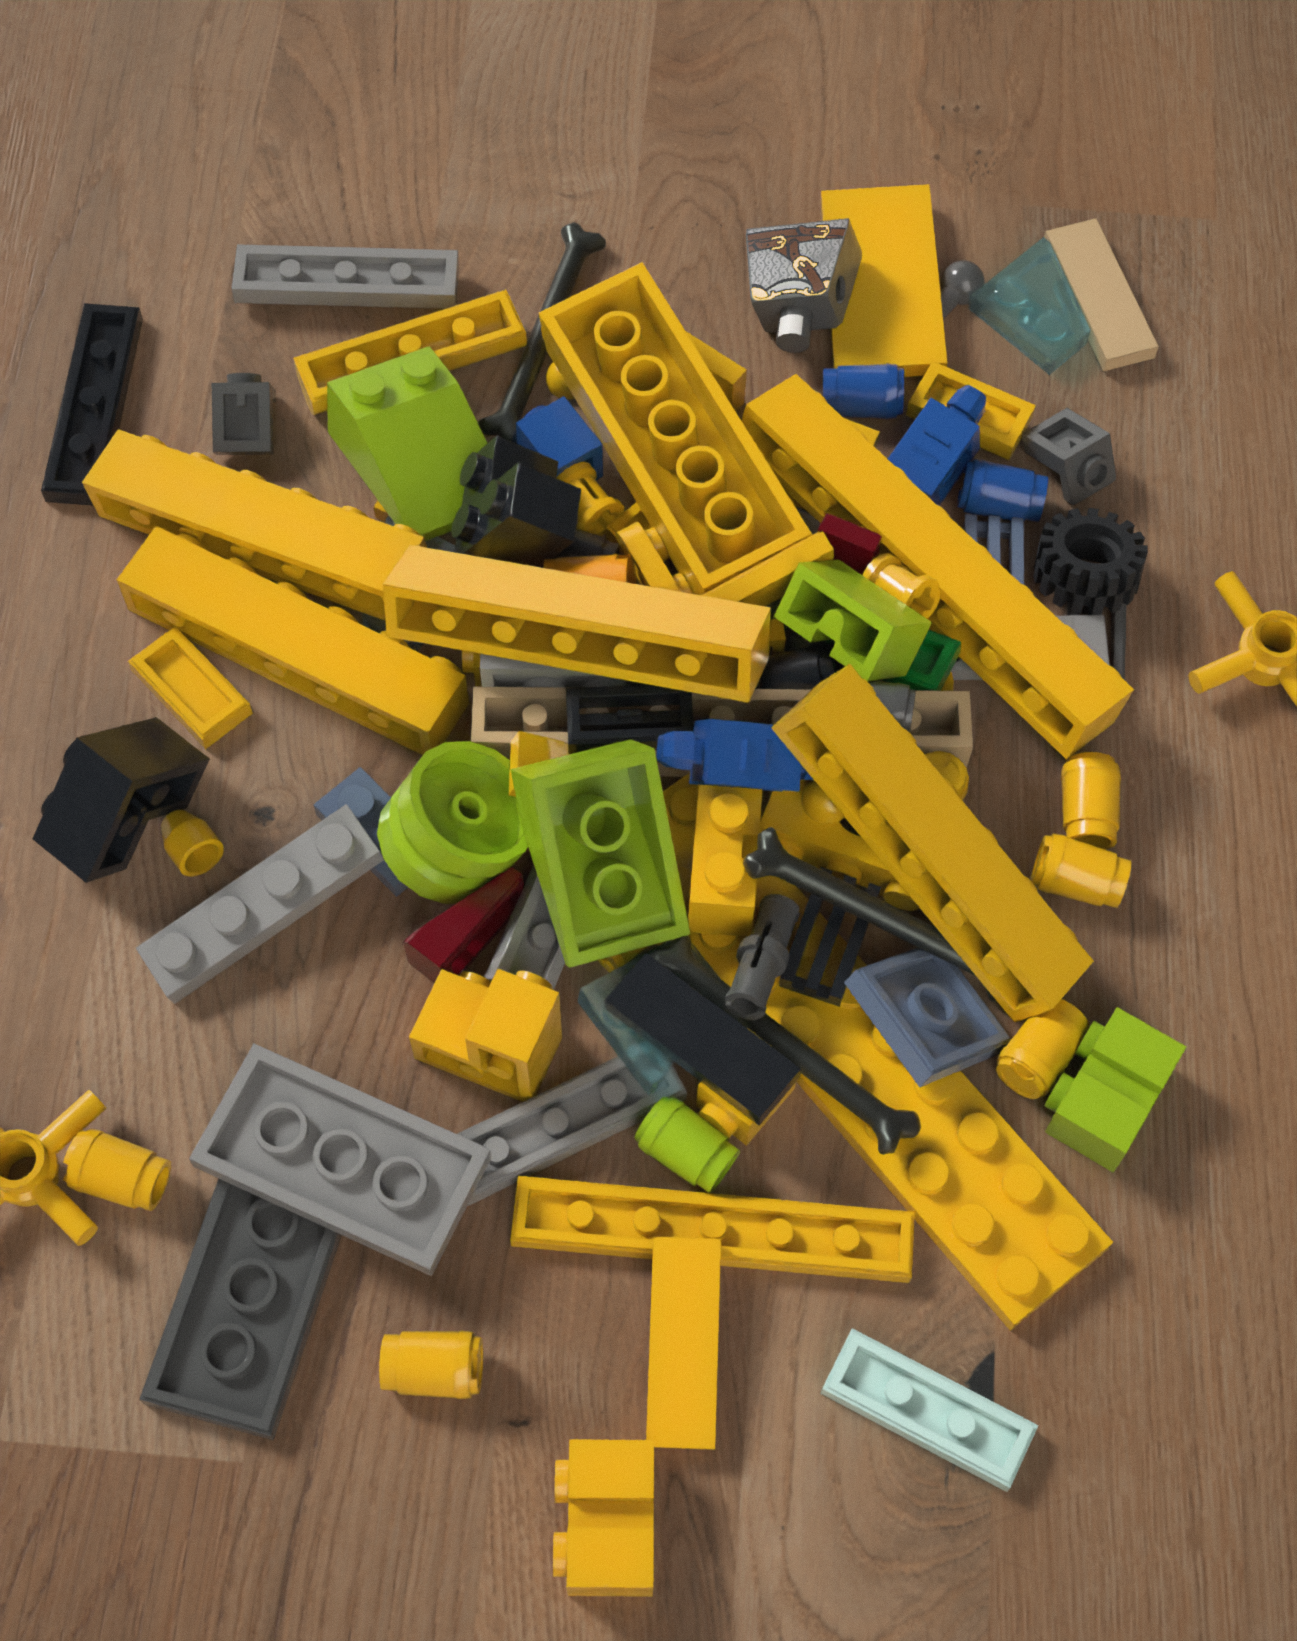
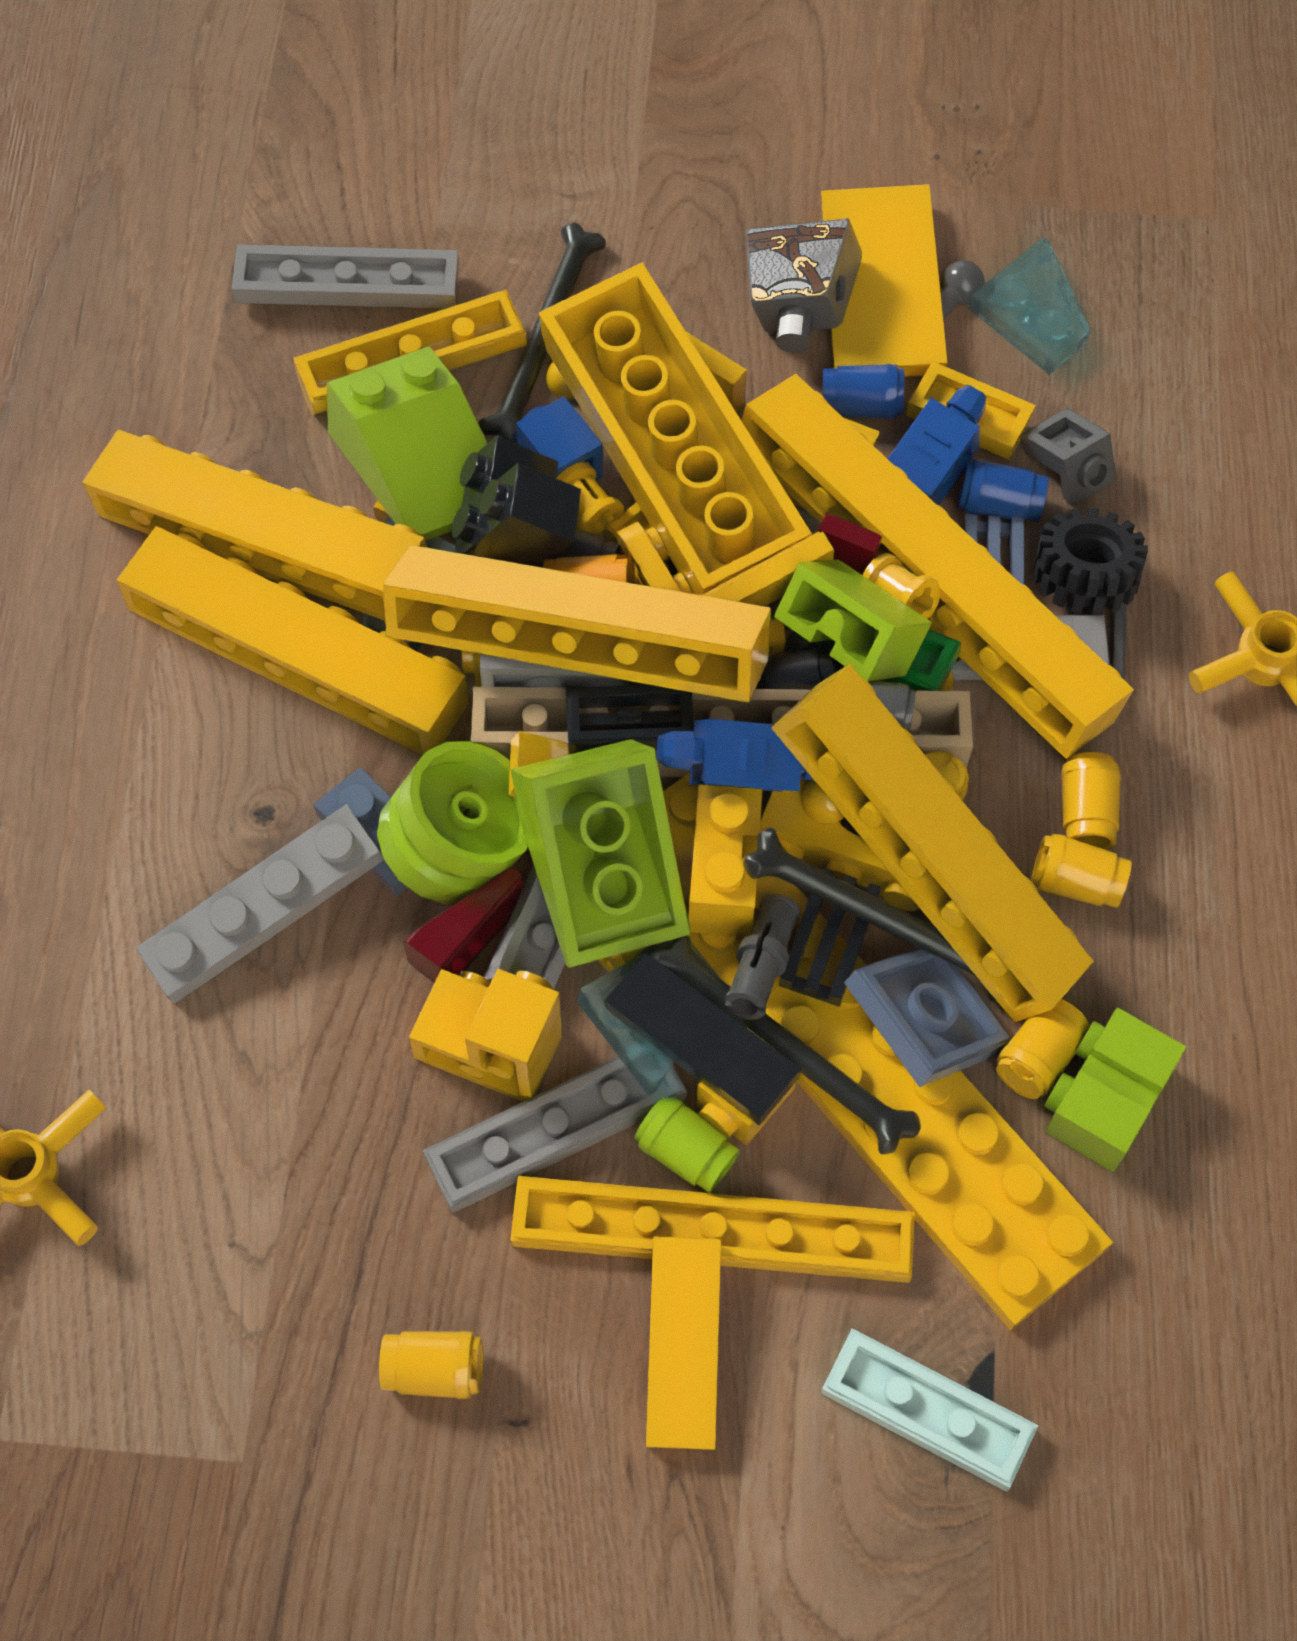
black brick [32,717,210,883] -> none
black tile [41,303,143,506] -> none
yellow piece [63,1129,171,1211] -> none
yellow tile [128,626,253,750] -> none
dark grey tile [139,1178,342,1441] -> none
yellow hose [161,810,224,877] -> none
light grey plate [189,1043,492,1276] -> none
dark grey bracket [211,373,276,455] -> none
yellow brick [553,1439,654,1597] -> none
tan tile [1043,218,1159,371] -> none

